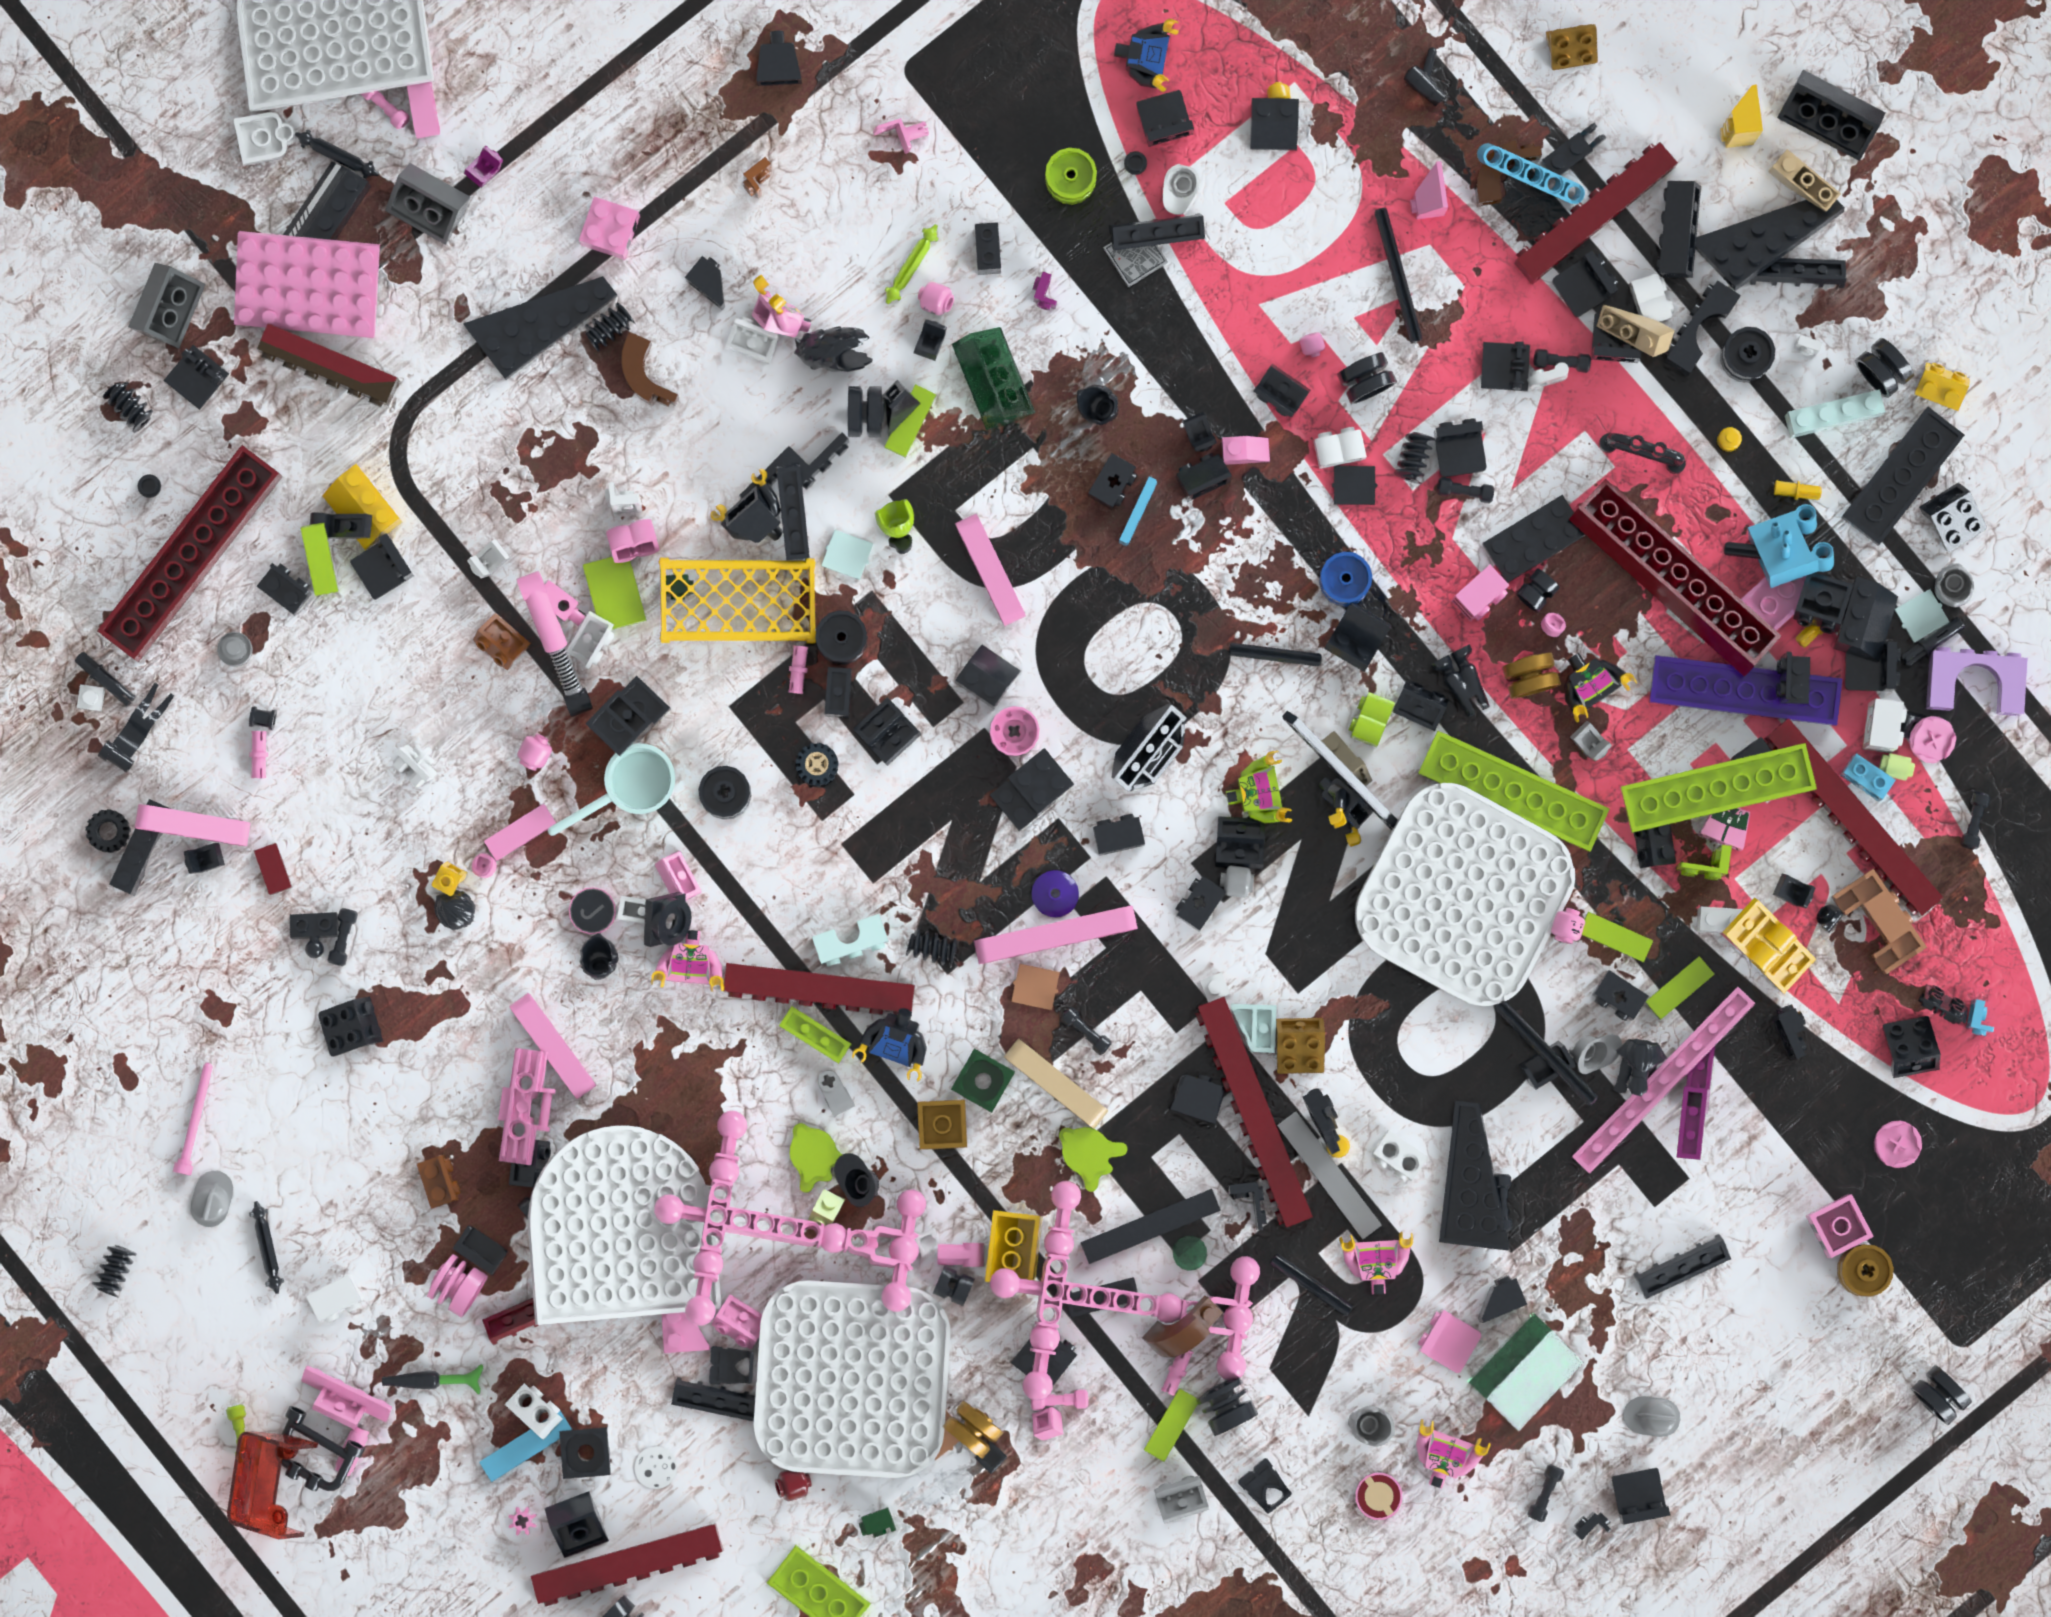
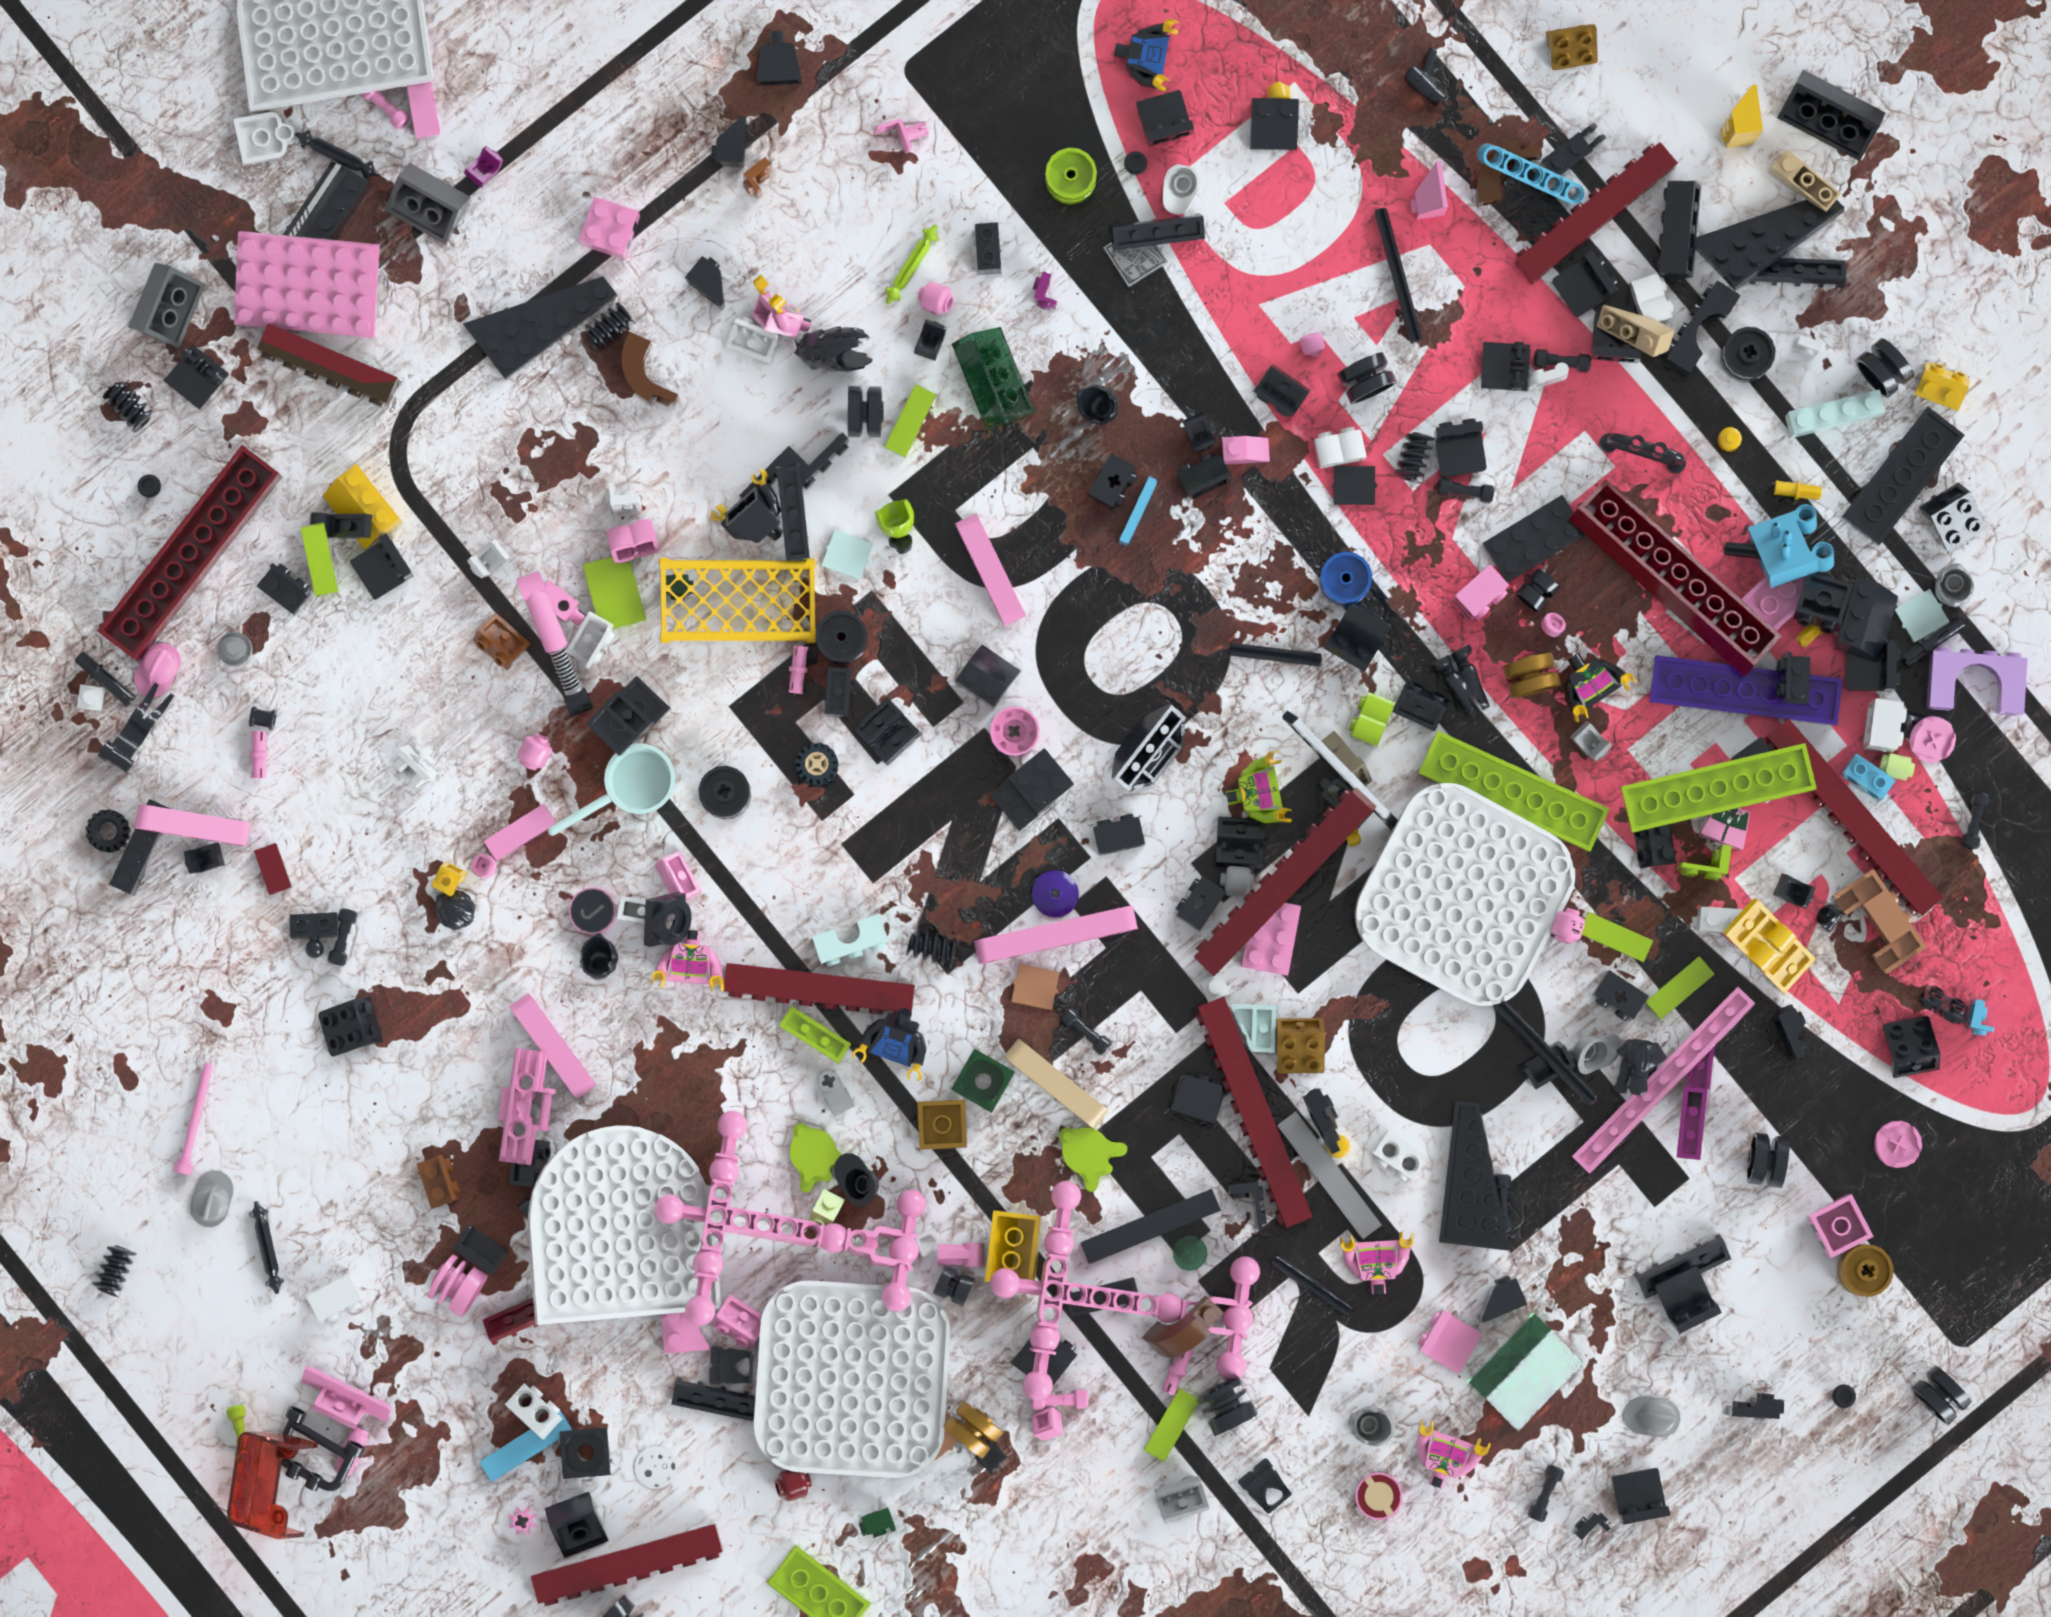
black piece [382,1364,483,1394] -> none
black slope [882,380,921,437] -> none
none -> bright pink piece [134,643,181,697]
none -> black slope [711,116,747,167]
none -> dark red brick [1194,787,1377,977]
none -> bright pink plate [1241,903,1301,976]
none -> black bracket [1654,1265,1722,1334]
none -> black plate [1726,1393,1784,1419]
none -> black wheel [1747,1132,1790,1188]
none -> black plate [1832,1384,1856,1408]

